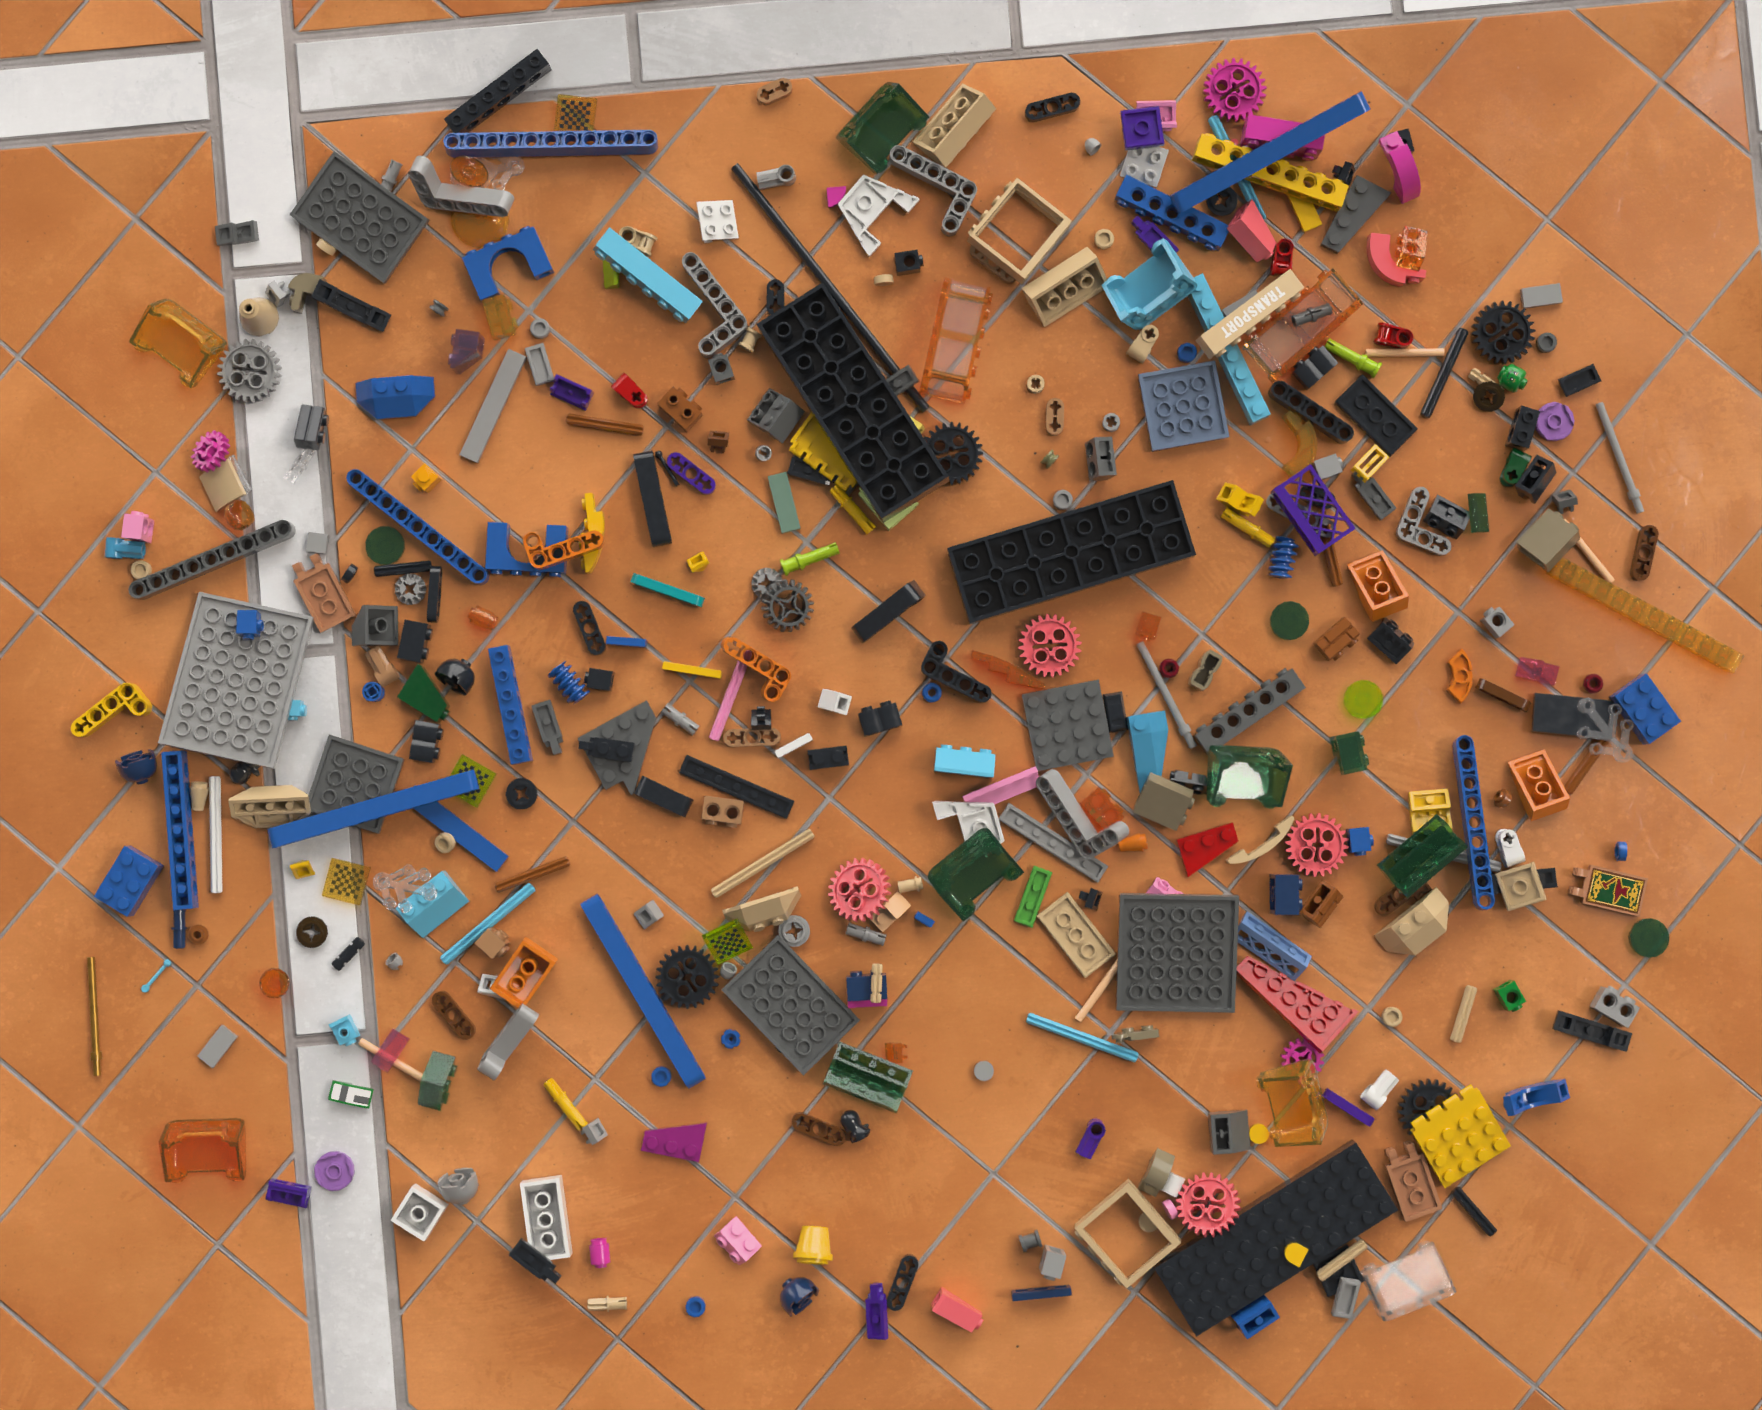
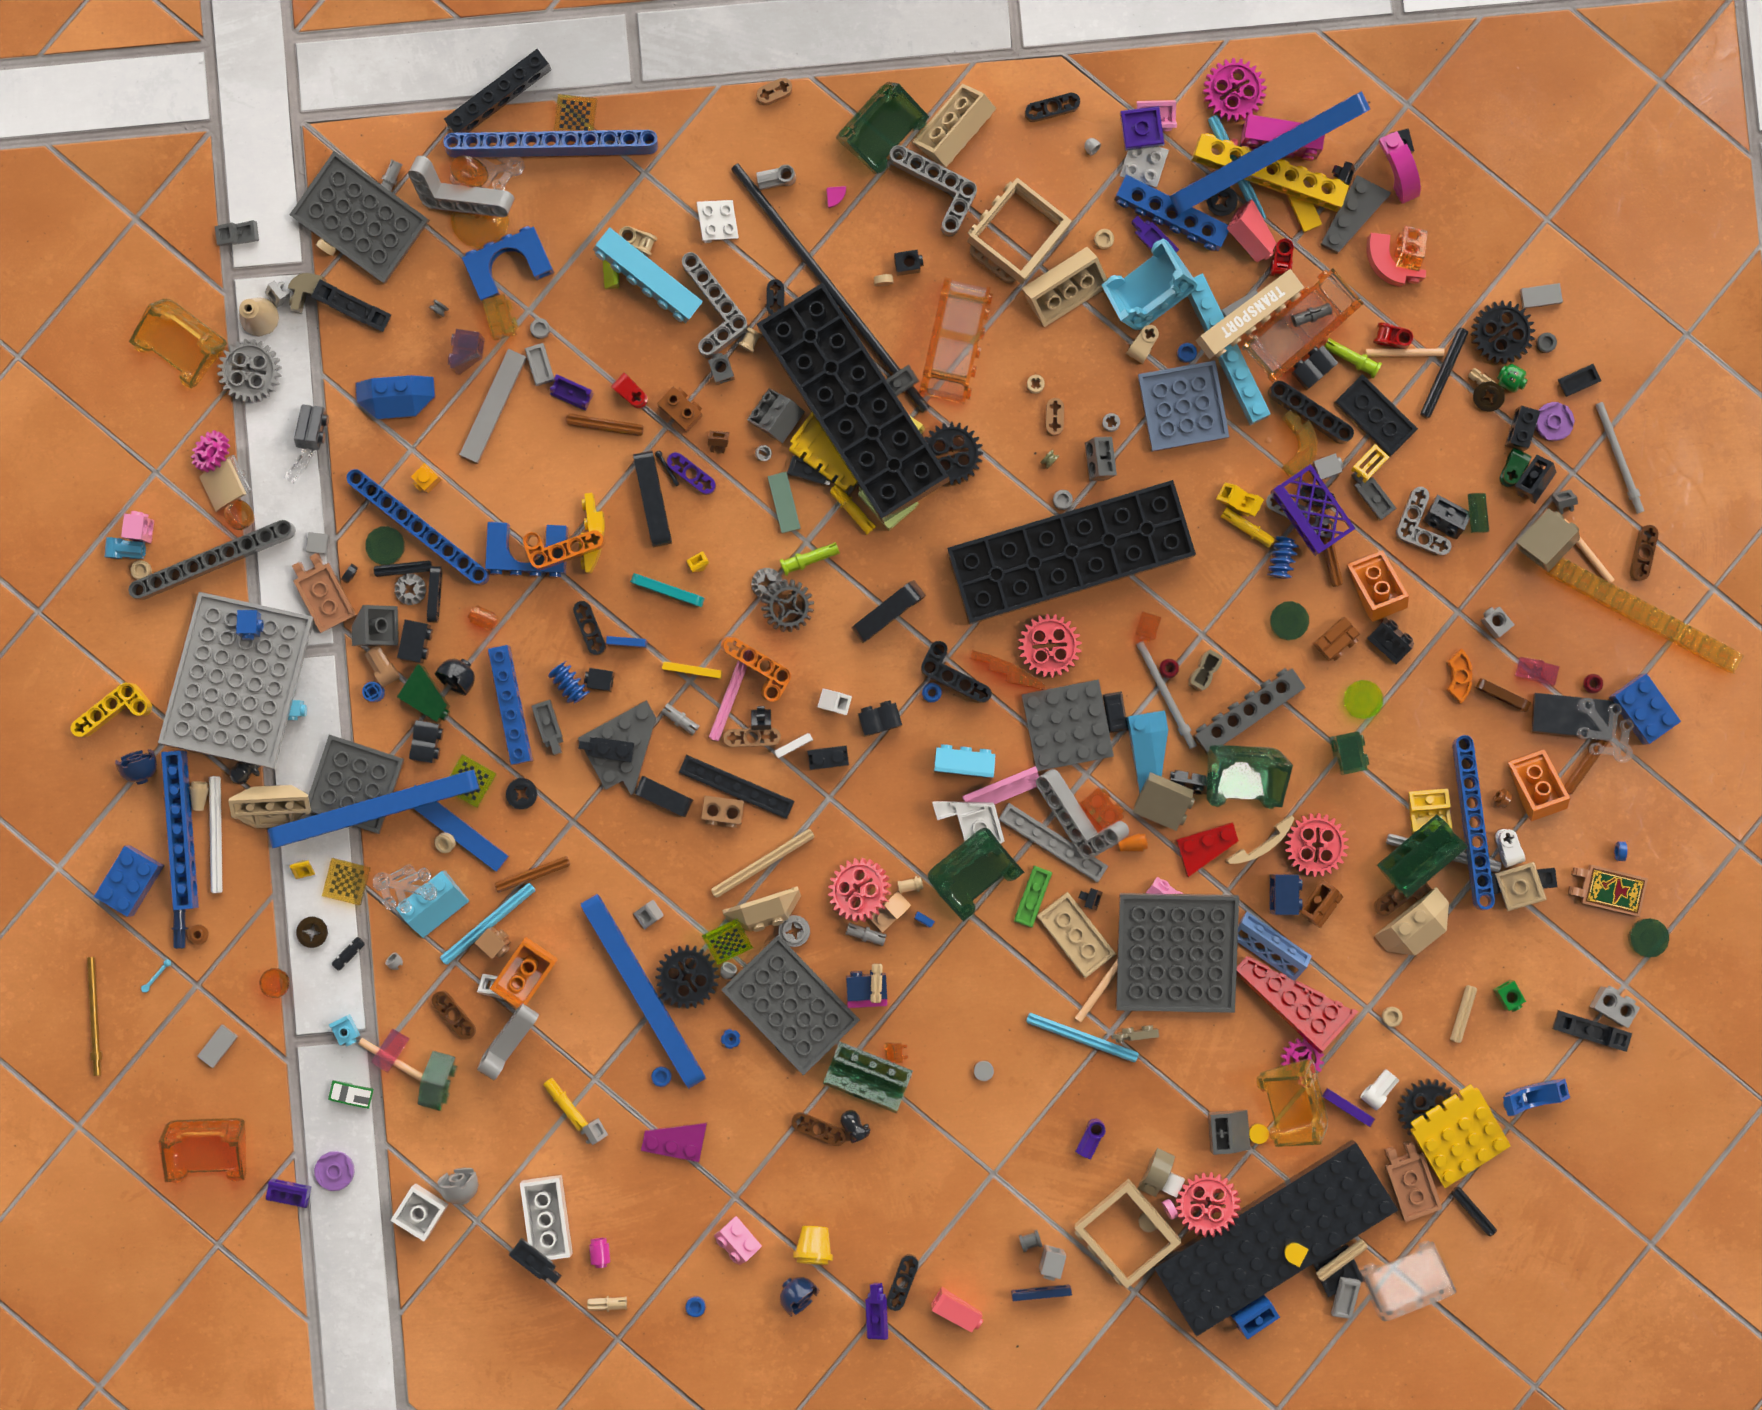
white wing [838,175,920,257] -> none
blue brick [1346,827,1374,856] -> none

